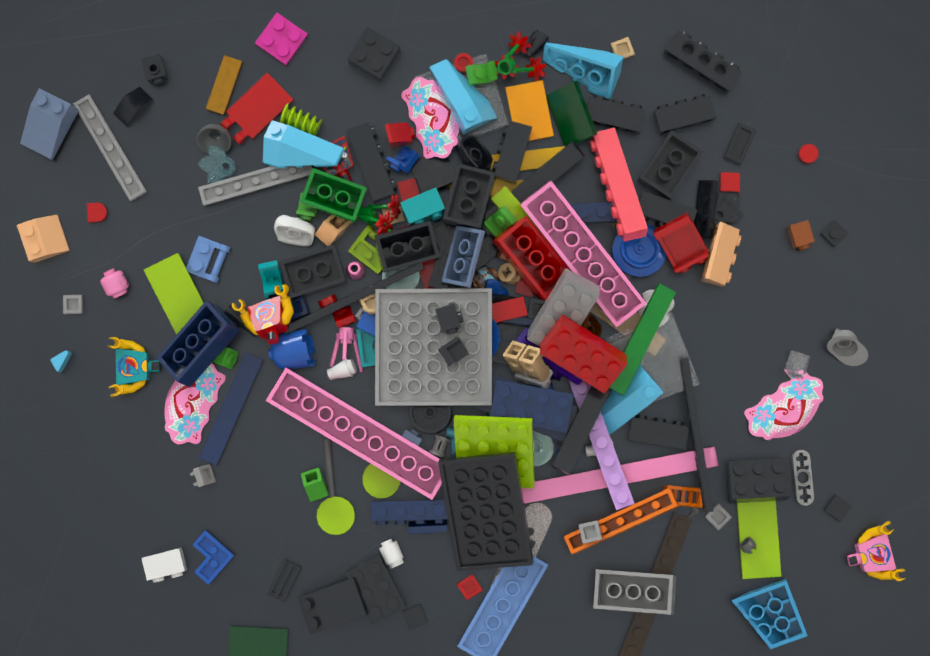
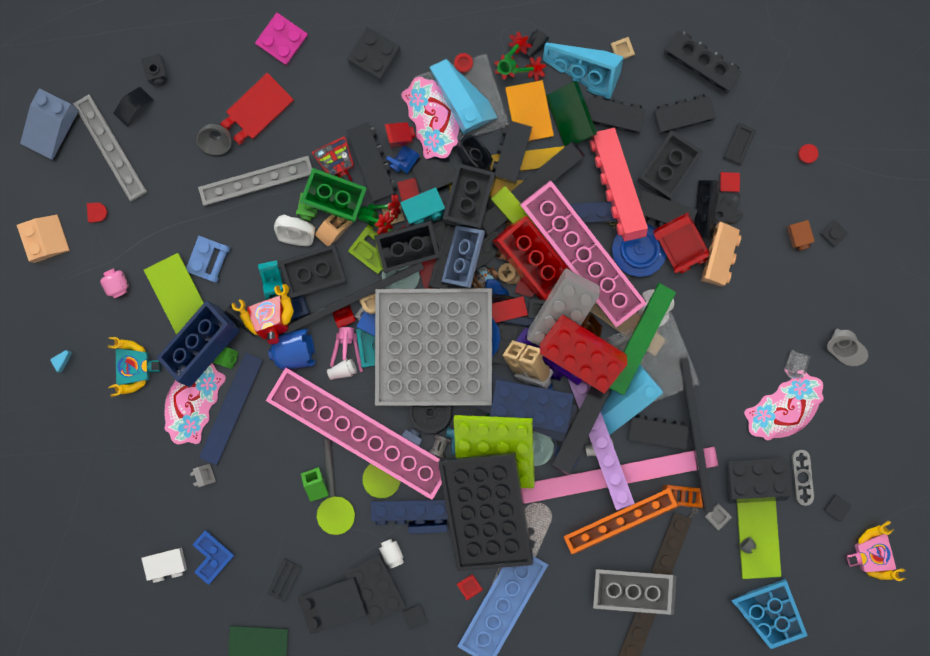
light grey tile [63,295,84,315] -> none
clear light blue plate [198,145,236,183] -> none
pearl gold tile [206,55,243,116] -> none
medium azure wedge [263,121,345,168] -> none
lime piece [280,103,323,136] -> none
red tile [318,294,338,308] -> none
bright pink cone [346,261,365,280] -> none
black brick [435,304,464,335] -> none
black panel [438,337,469,367] -> none
bright green bracket [466,61,498,85] -> none
bright green bracket [483,206,517,237] -> none
light grey plate [579,520,603,544] -> none

